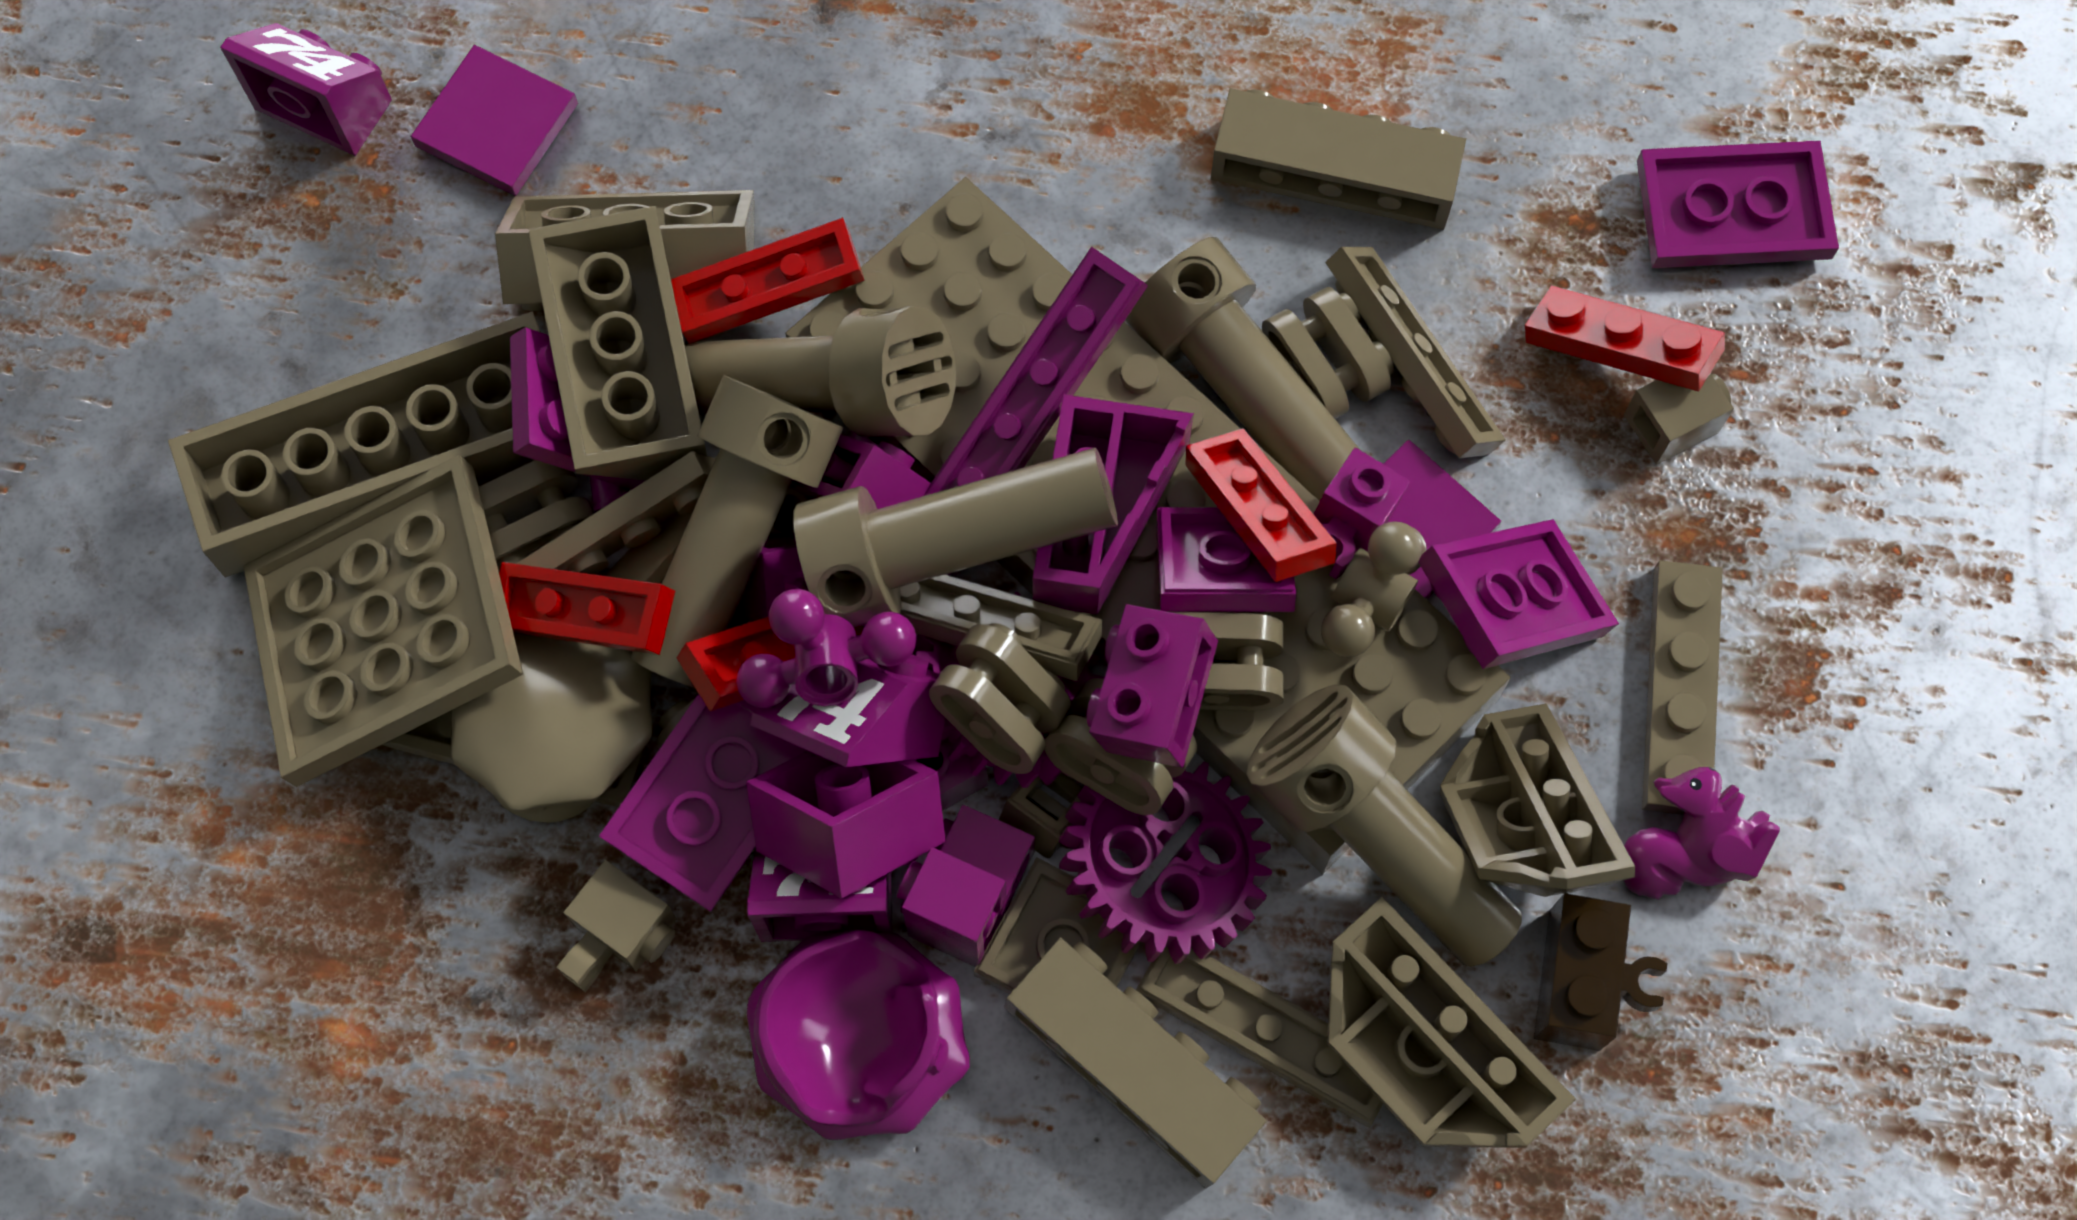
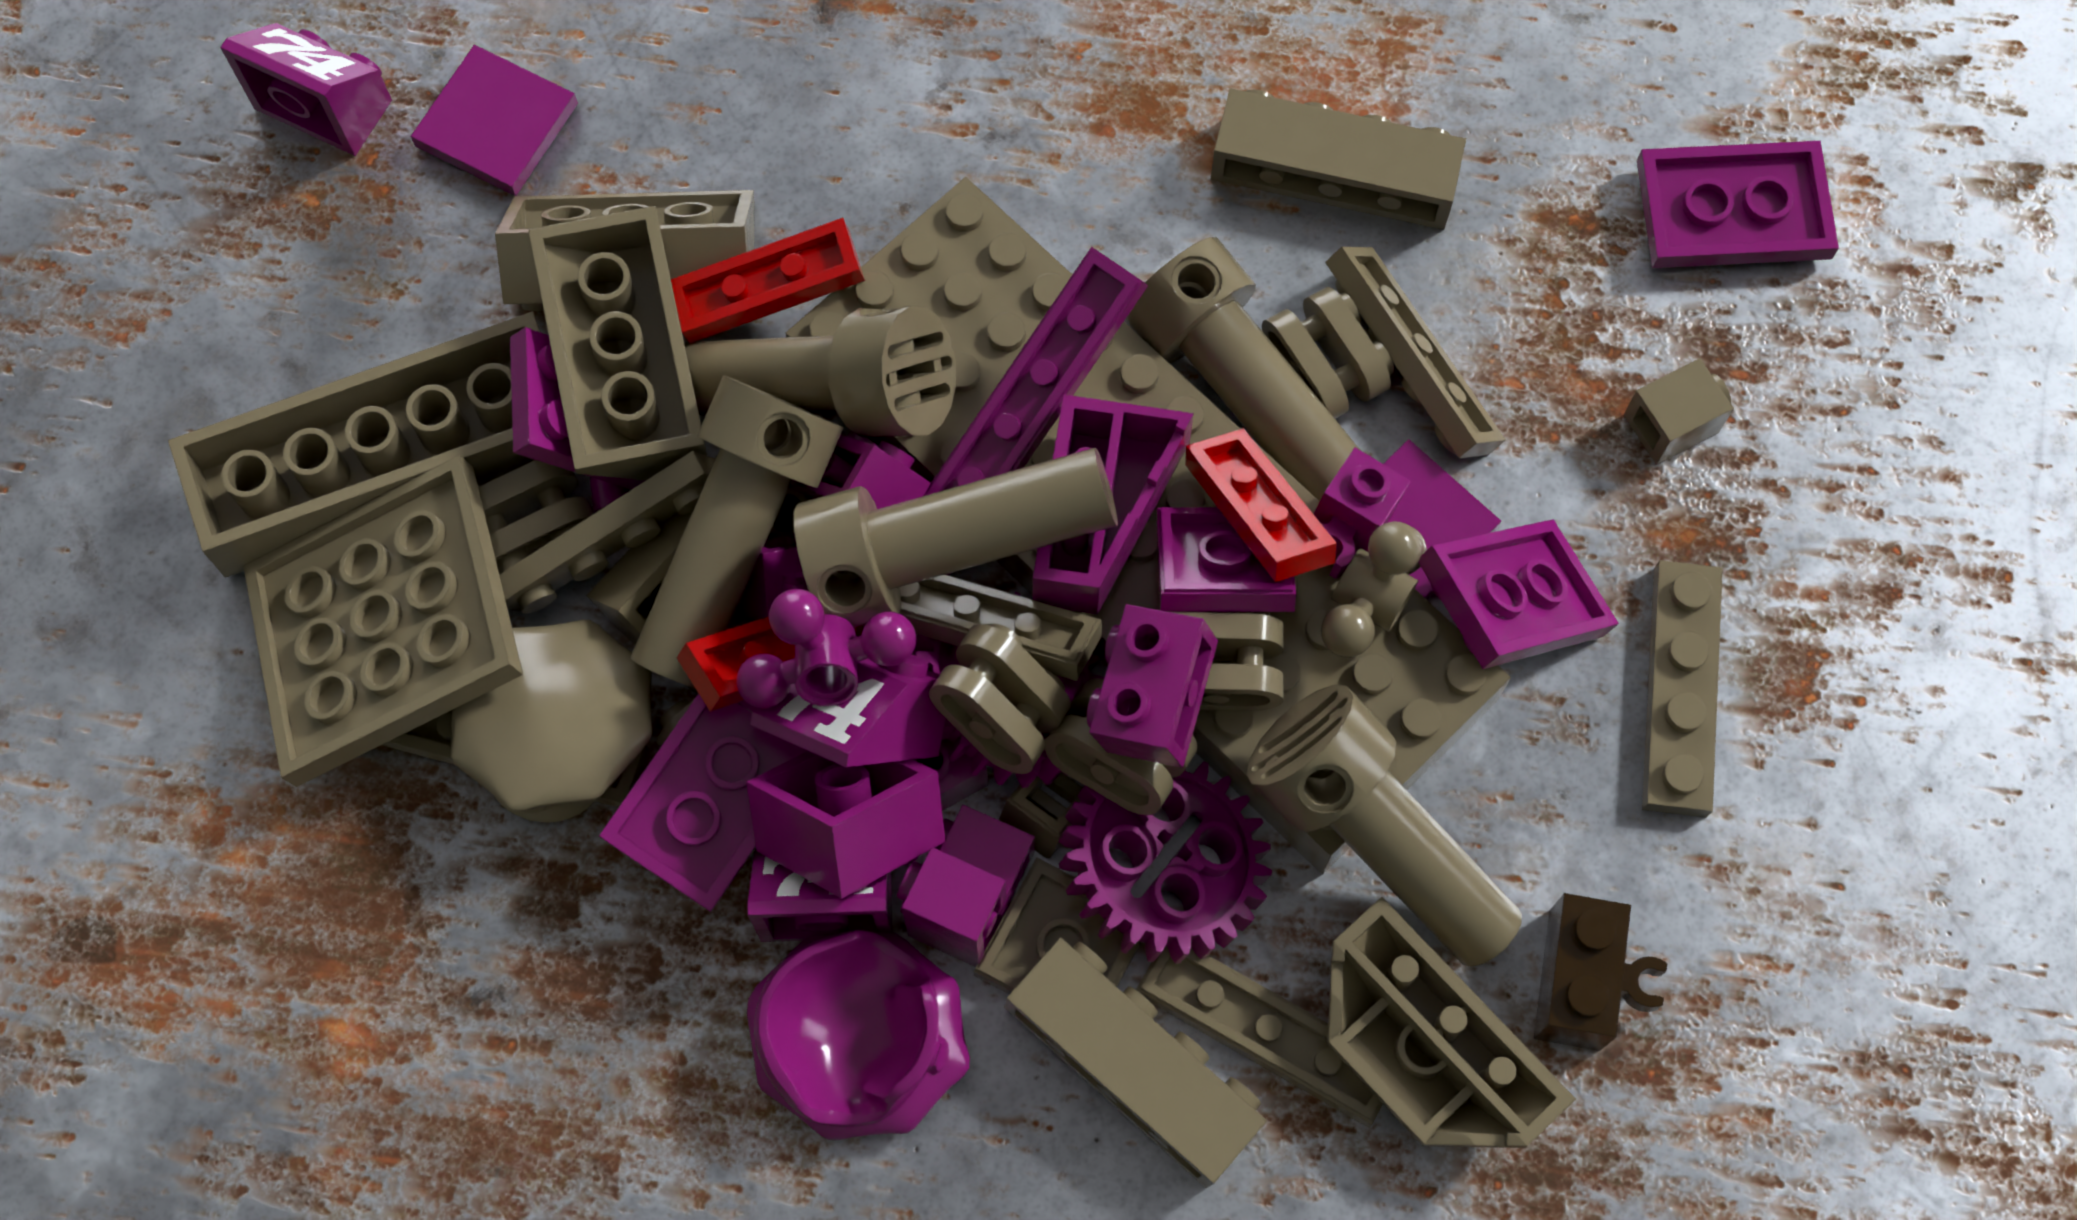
red plate [499,562,676,655] -> none
dark tan brick [556,859,677,993] -> none
dark tan wedge [1440,703,1635,897] -> none
plate [1524,285,1725,392] -> none
magenta animal [1623,767,1780,900] -> none

